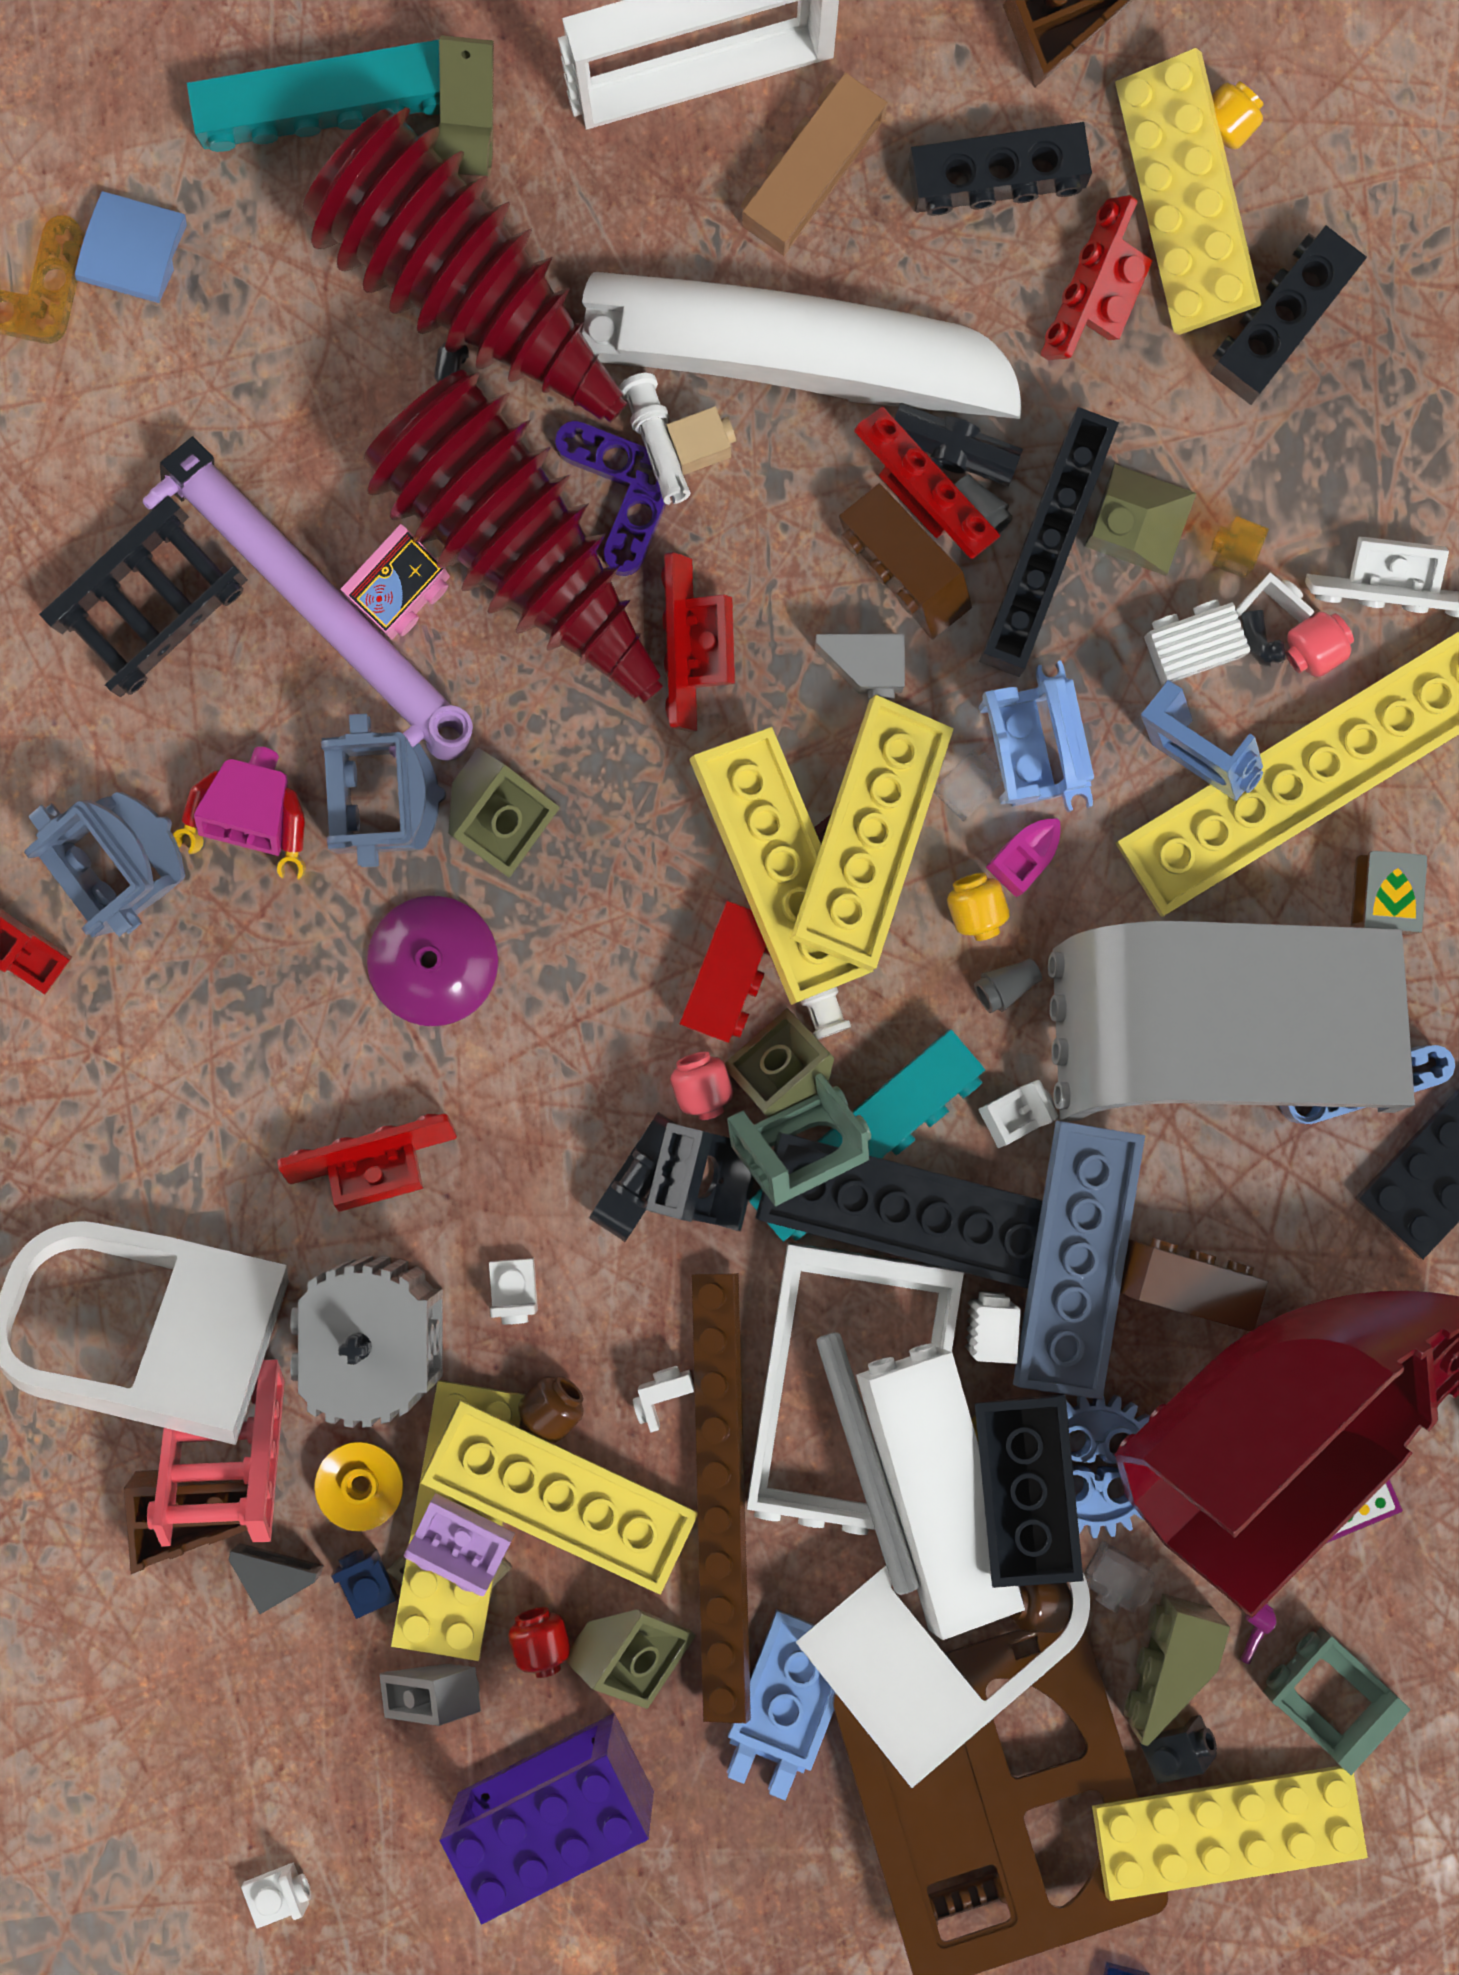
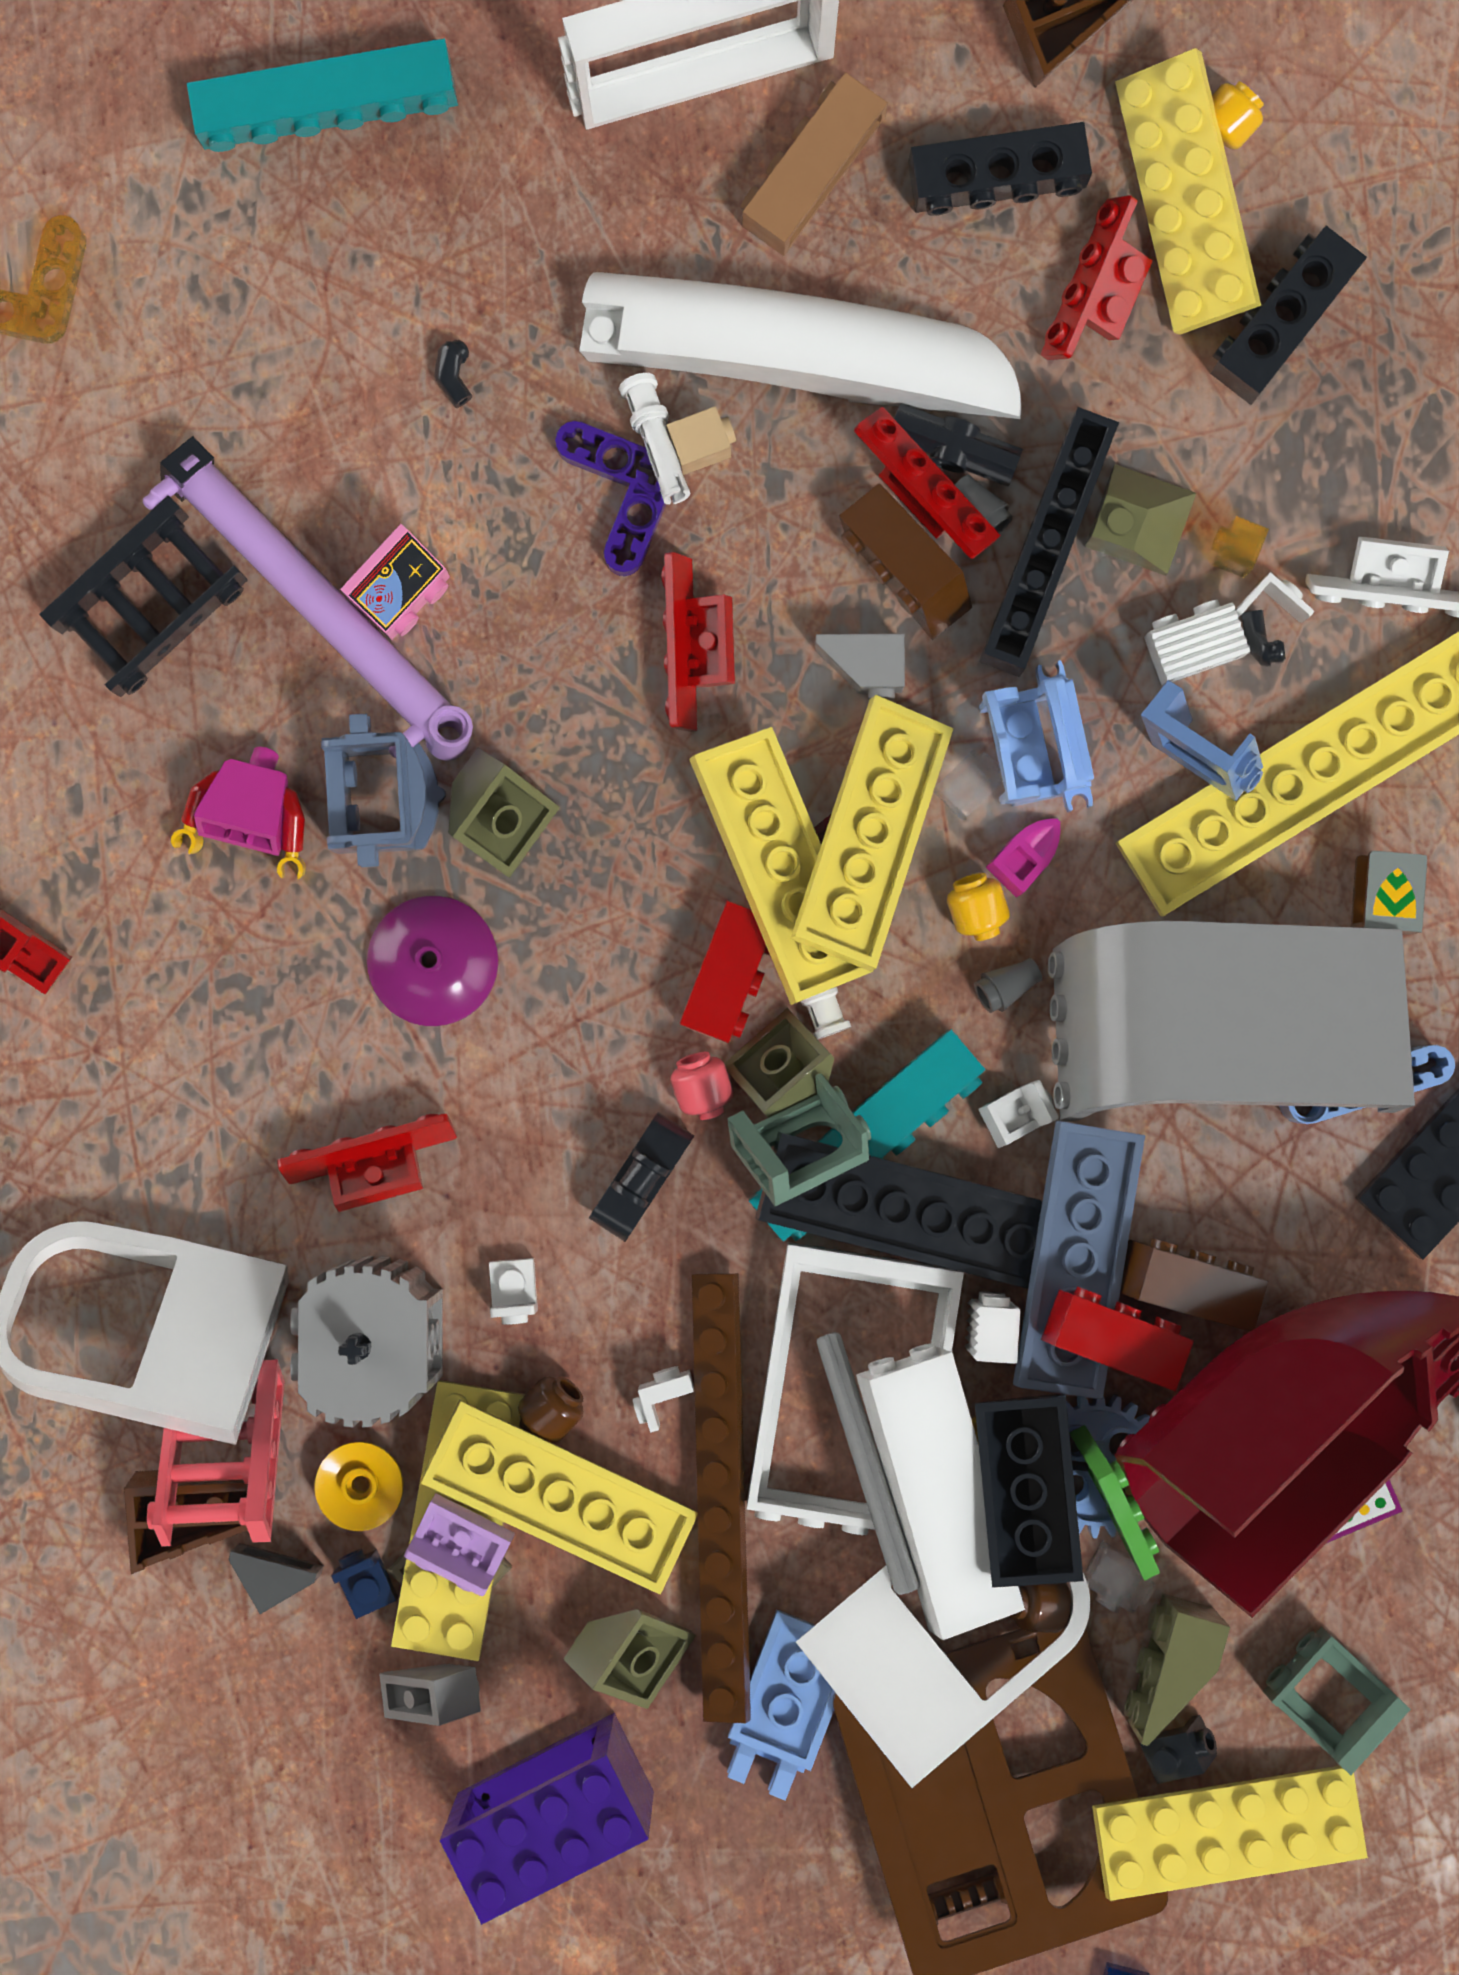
sand blue animal [24,792,185,938] -> none
medium blue slope [75,191,187,303] -> none
white bracket [241,1862,311,1929] -> none
dark red cone [303,107,628,423] -> none
dark red cone [364,370,664,704] -> none
olive door [434,35,494,177] -> none
red head [508,1607,571,1678] -> none
black panel [646,1123,754,1232] -> none
magenta hand [1240,1604,1276,1664] -> none
coral head [1285,611,1354,677] -> none
none -> red brick [1041,1286,1194,1392]
none -> bright green wing [1069,1425,1160,1581]

